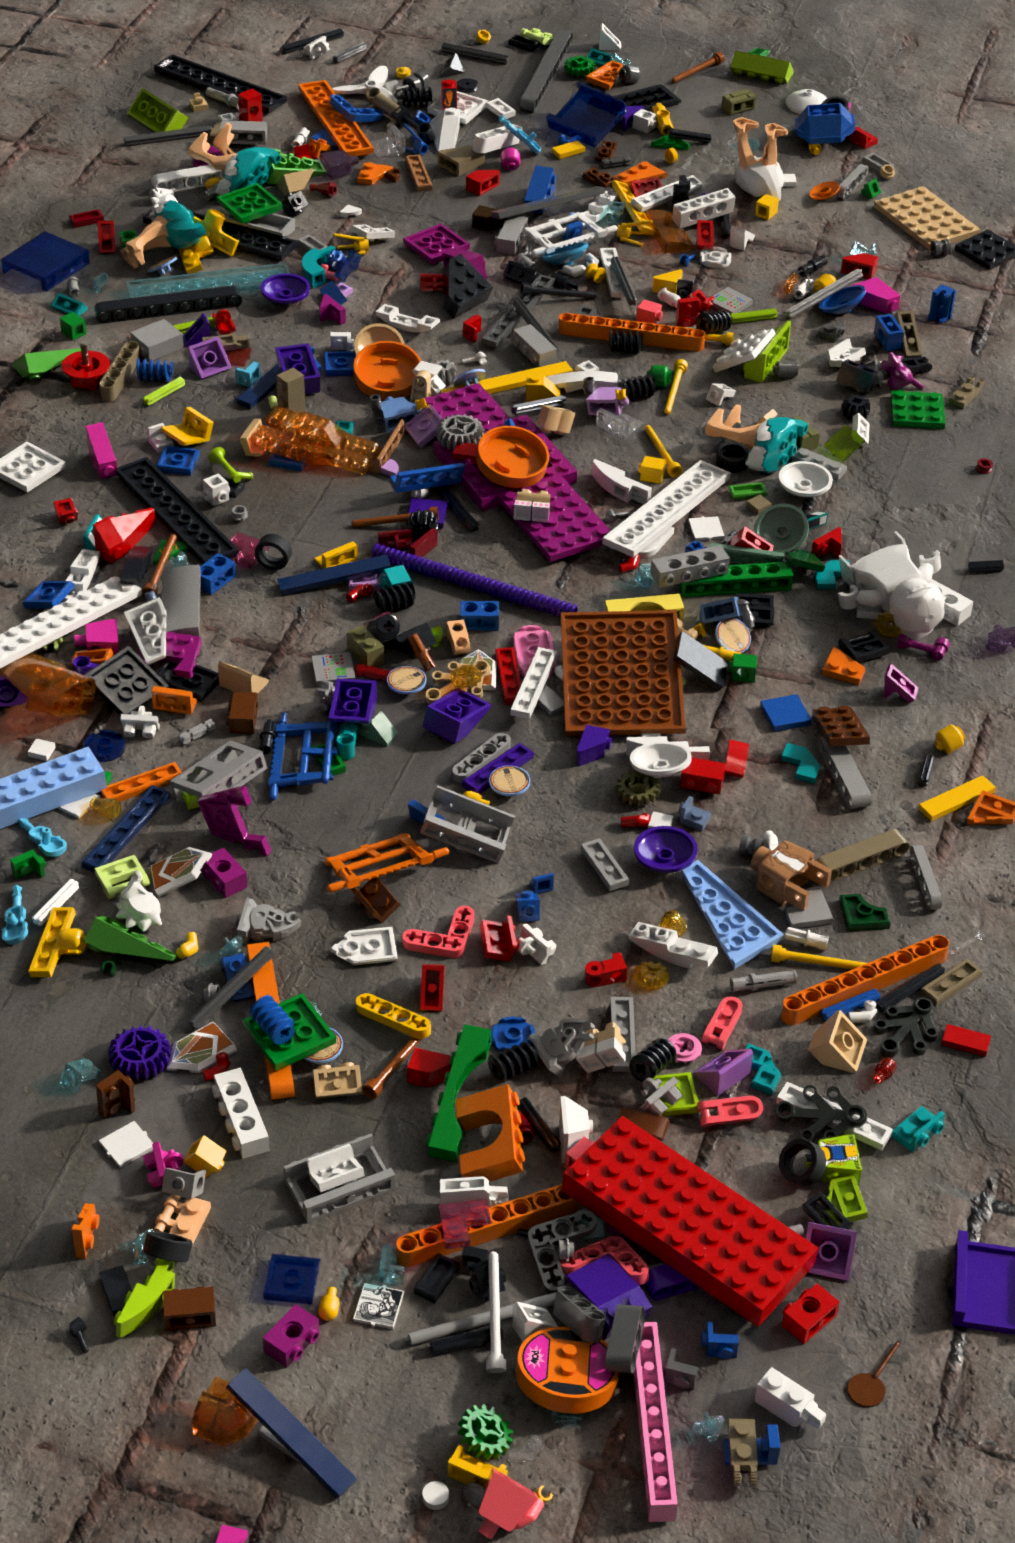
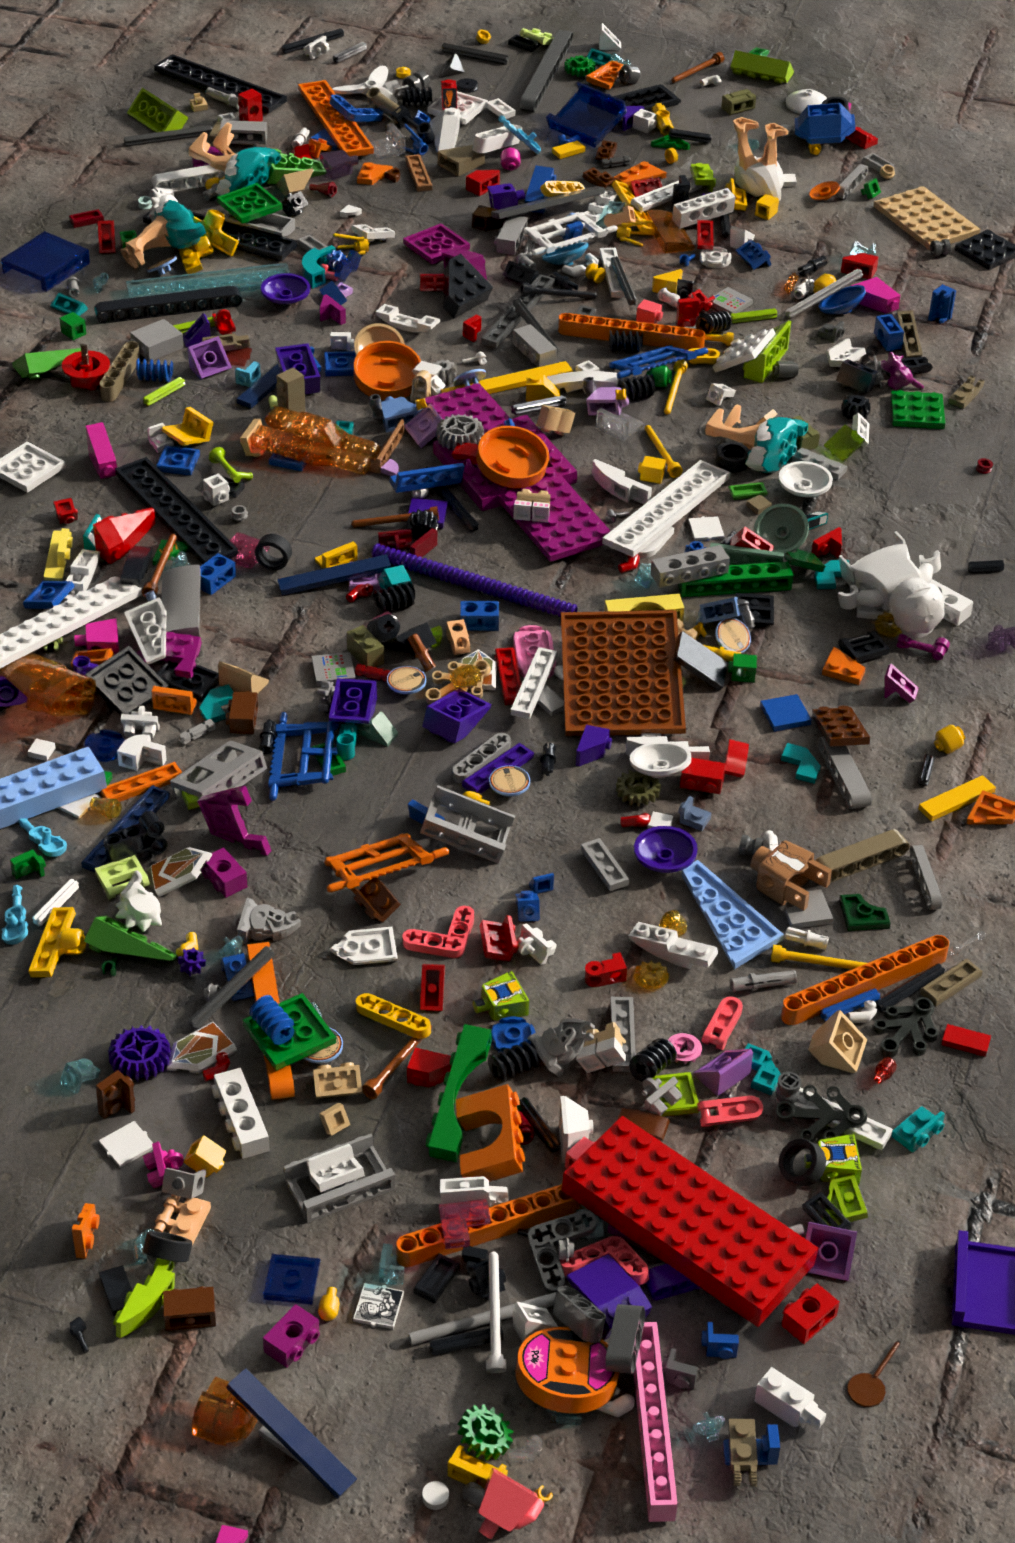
none -> light yellow bracket [44,528,73,581]
none -> black piece [103,811,168,862]
none -> white brick [117,734,167,771]
none -> light aqua bush [138,196,152,210]
none -> dark purple gear [178,947,206,976]
none -> teal tile [199,684,233,723]
none -> tan tile [319,1103,350,1136]
none -> lime torso [473,971,529,1021]
none -> dark purple torso [487,183,525,210]
none -> yellow beam [540,181,585,197]
none -> black axle [540,743,556,776]
none -> white arm [596,1394,635,1417]
none -> light nougat leg [604,206,636,227]
none -> blue piece [609,345,708,379]
none -> yellow plate [687,348,720,364]
none -> lime bracket [690,163,716,193]
none -> white arm [699,75,722,87]
none -> yellow bracket [725,178,747,211]
none -> blue bracket [736,239,772,270]
none -> dark grey wheel [776,1072,801,1104]

